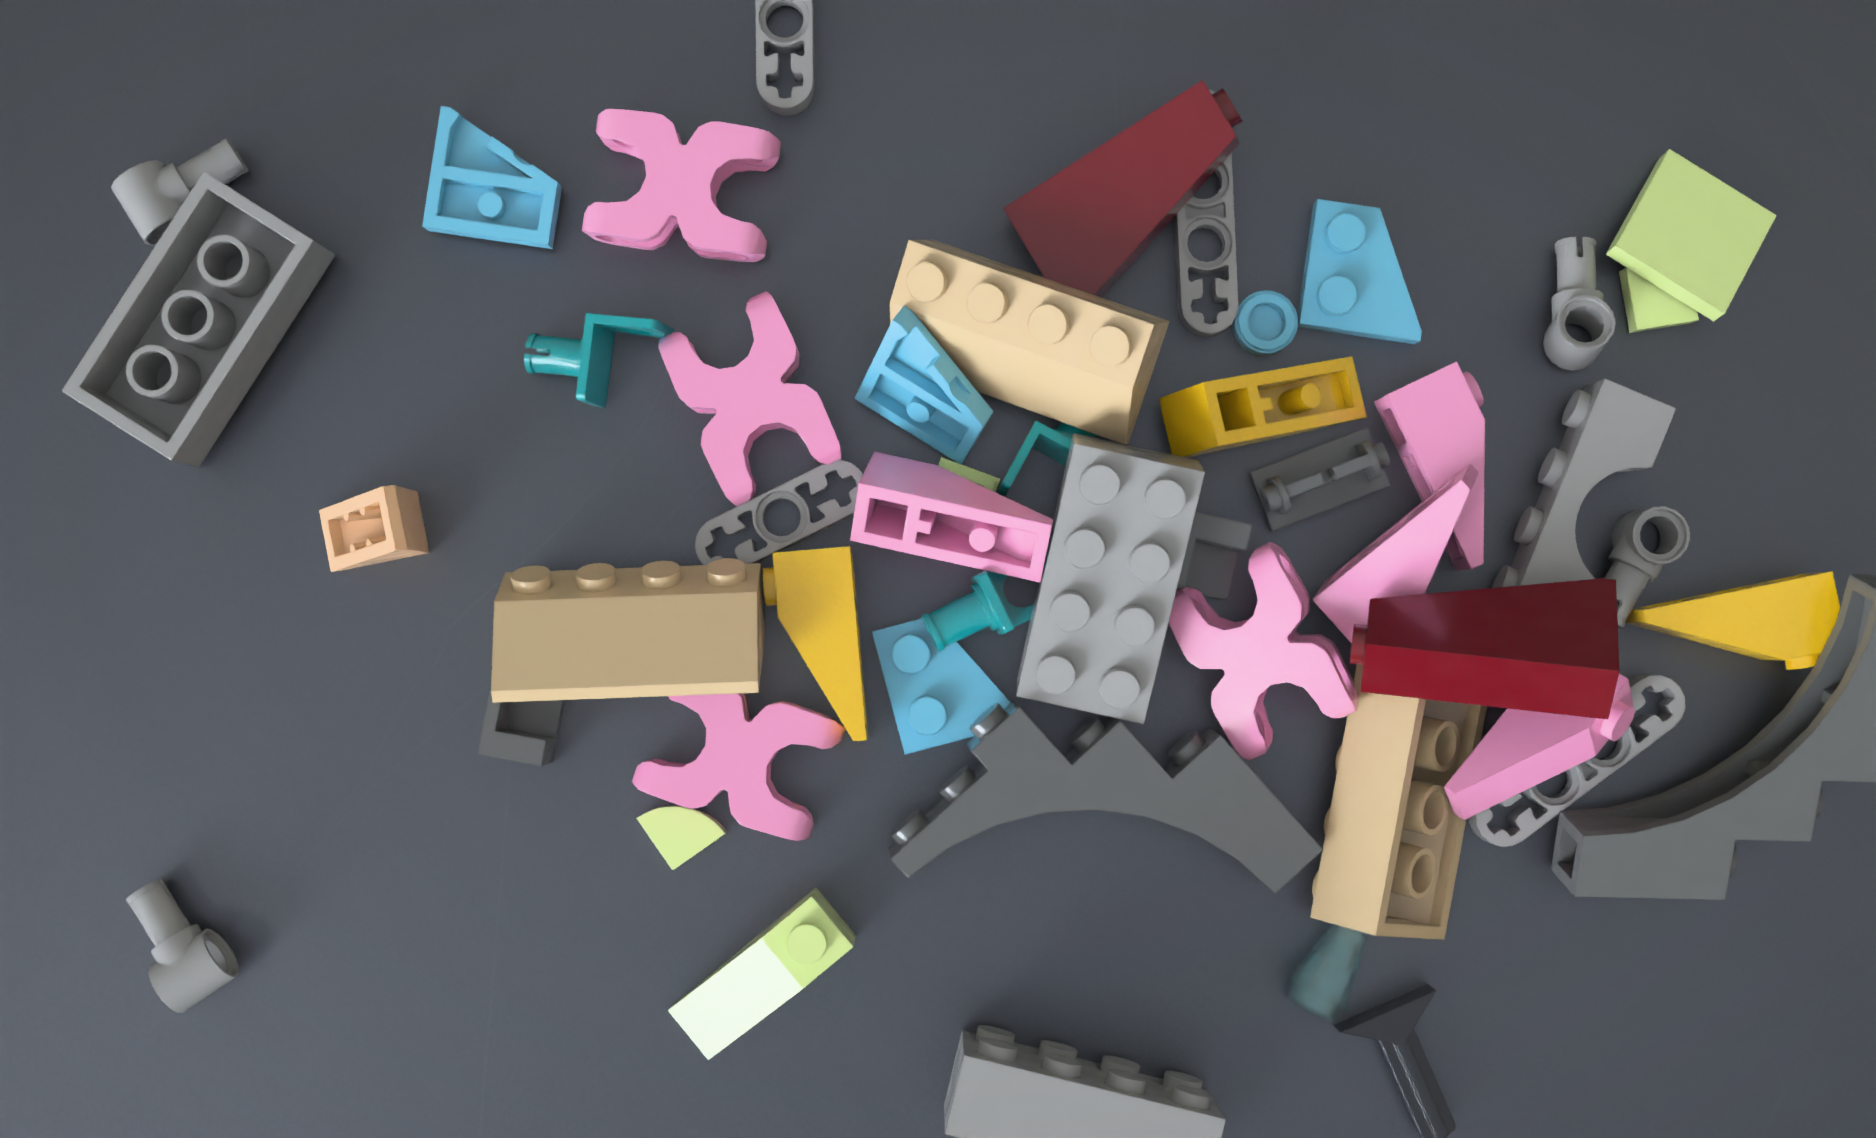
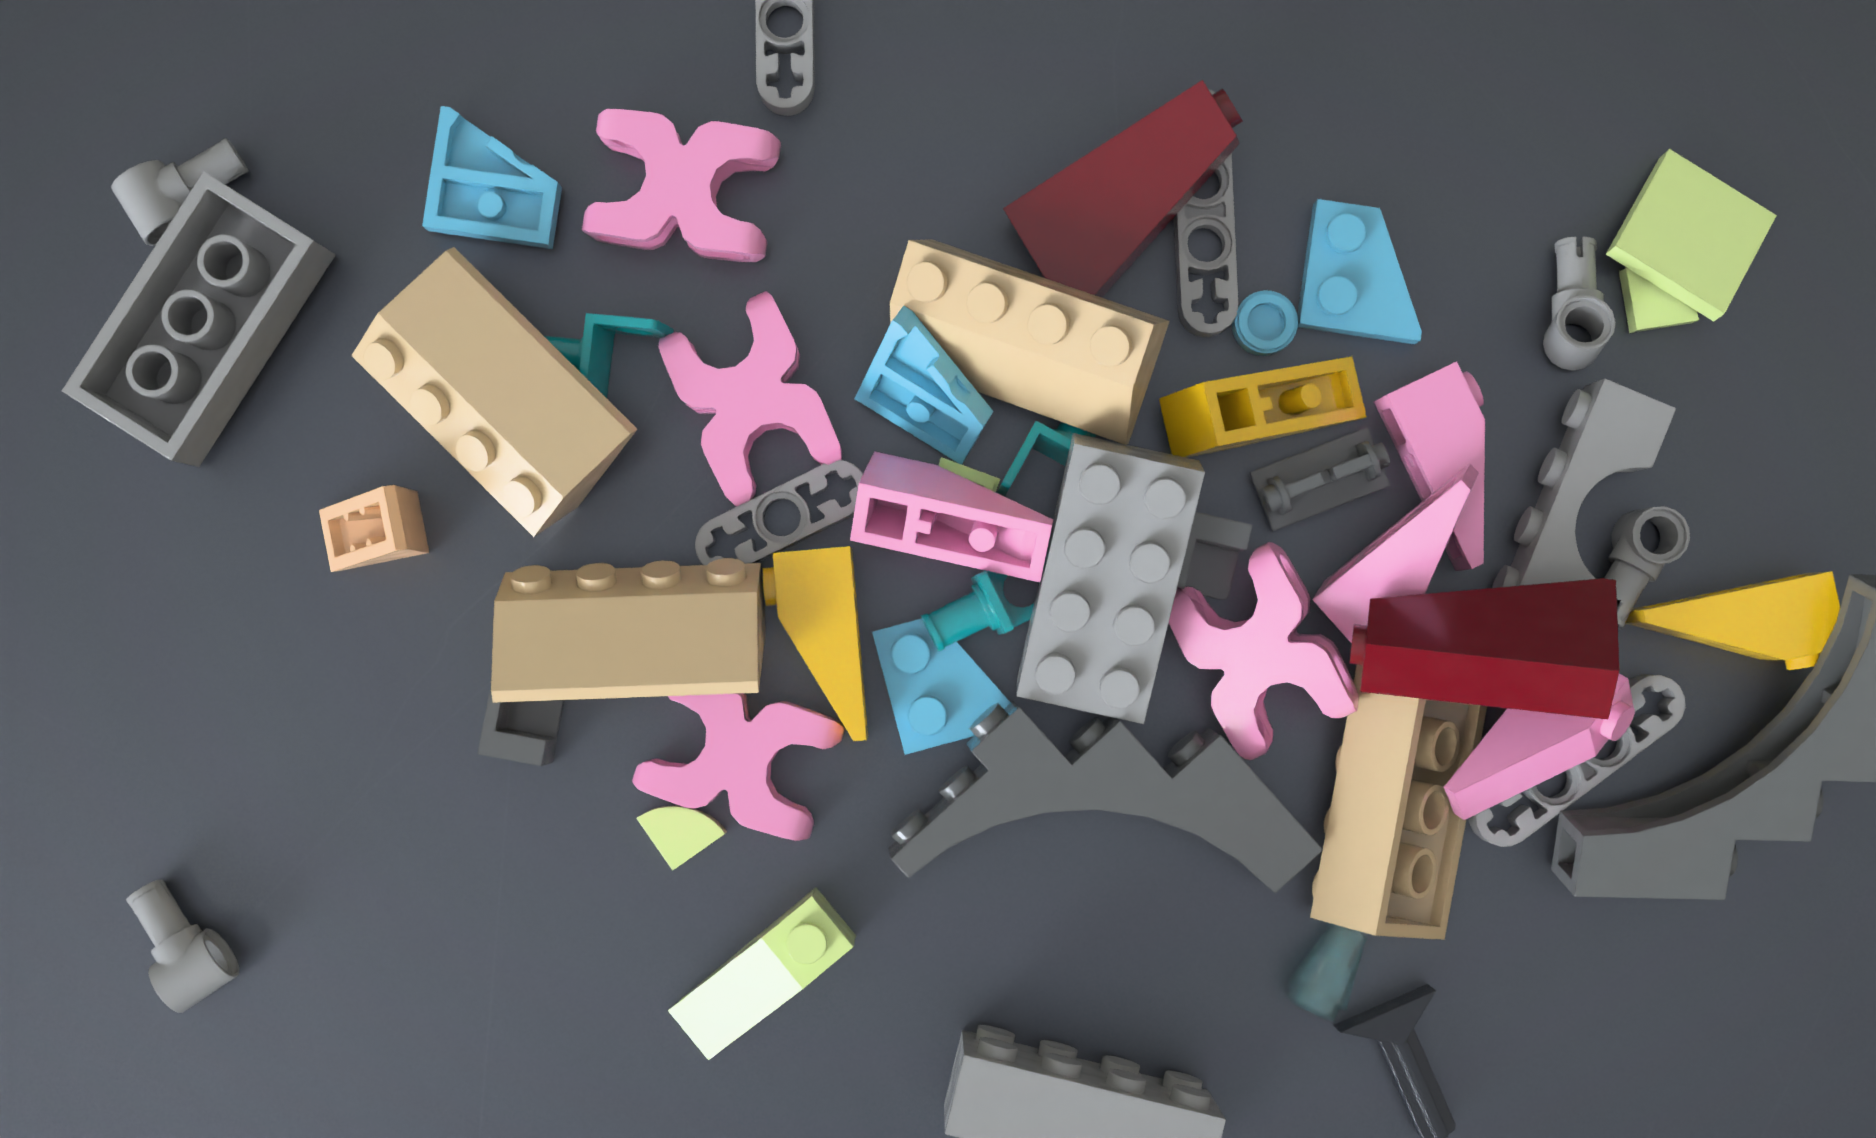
none -> tan slope [352,247,637,537]

